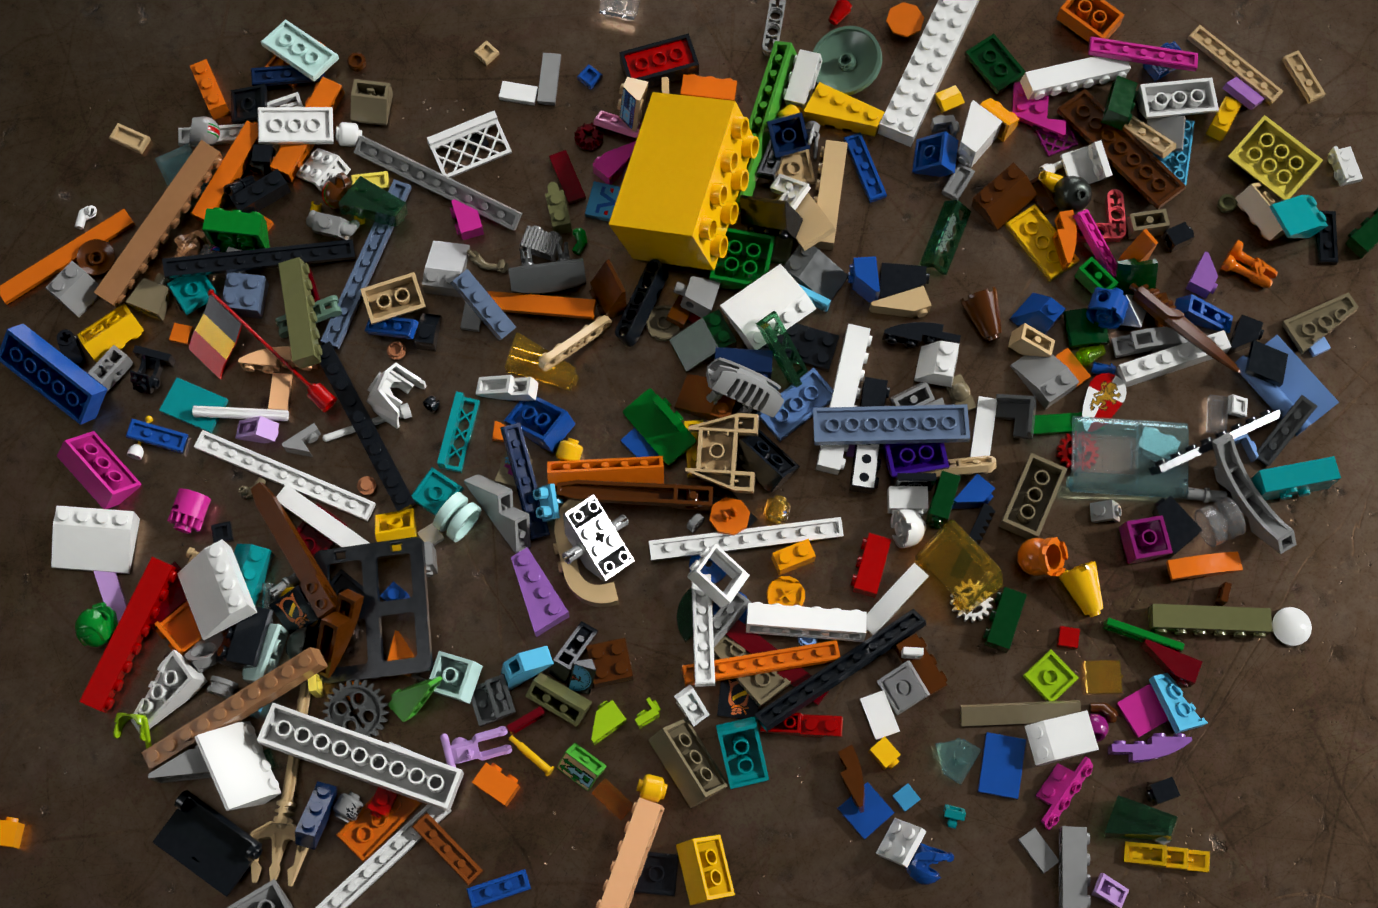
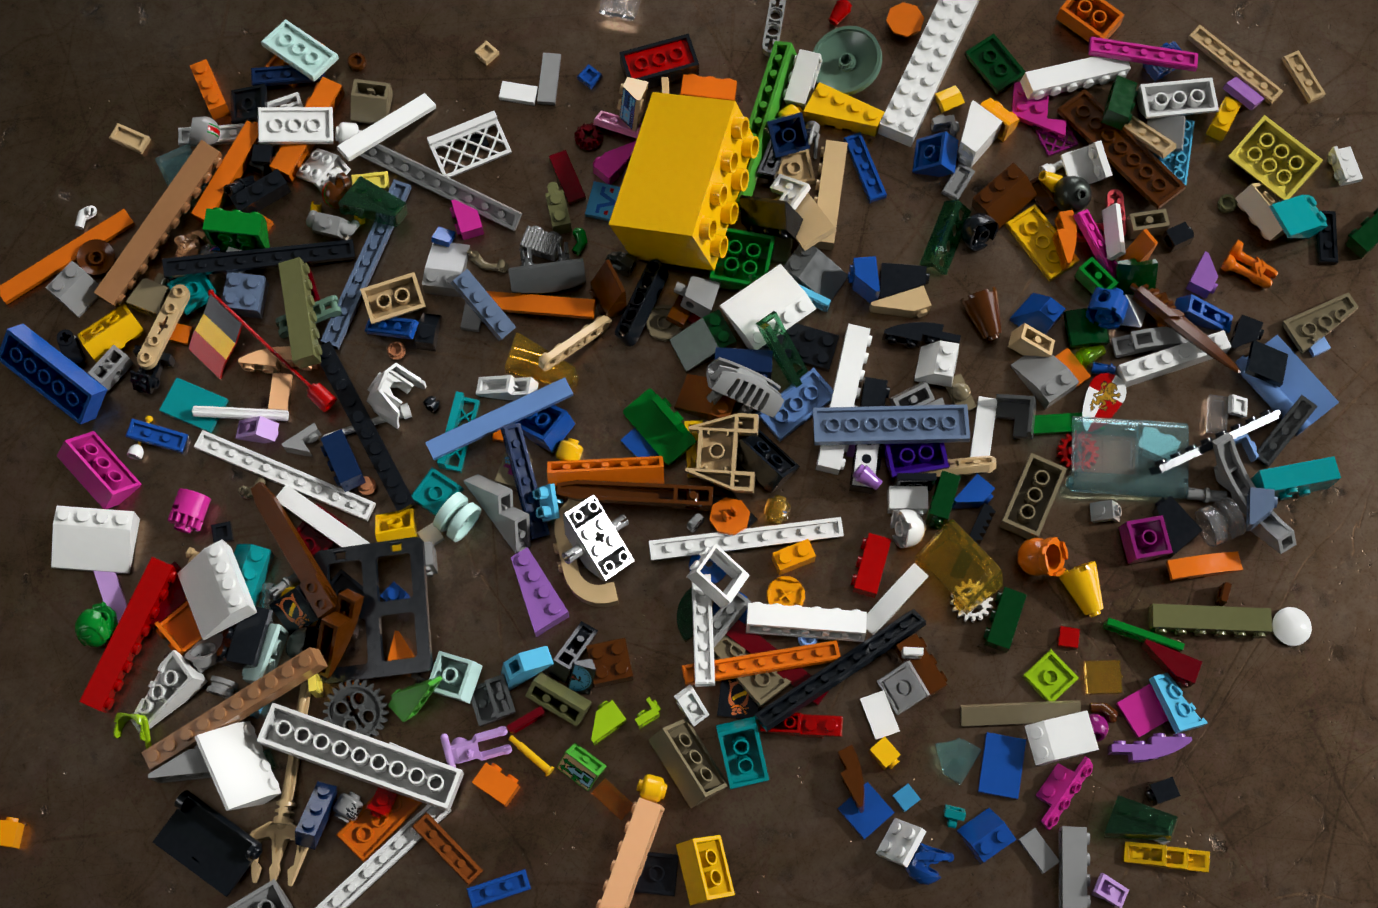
none -> tan piece [137,284,190,370]
none -> dark blue brick [320,429,366,492]
none -> white tile [337,93,436,161]
none -> medium blue tile [425,377,574,460]
none -> tile [431,226,456,247]
none -> pearl dark grey rock [605,251,637,277]
none -> medium lavender cone [853,464,883,490]
none -> blue slope [956,808,1017,864]
none -> black cylinder [961,213,999,251]
none -> white tile [1102,203,1126,261]
none -> sand blue slope [1246,487,1278,531]

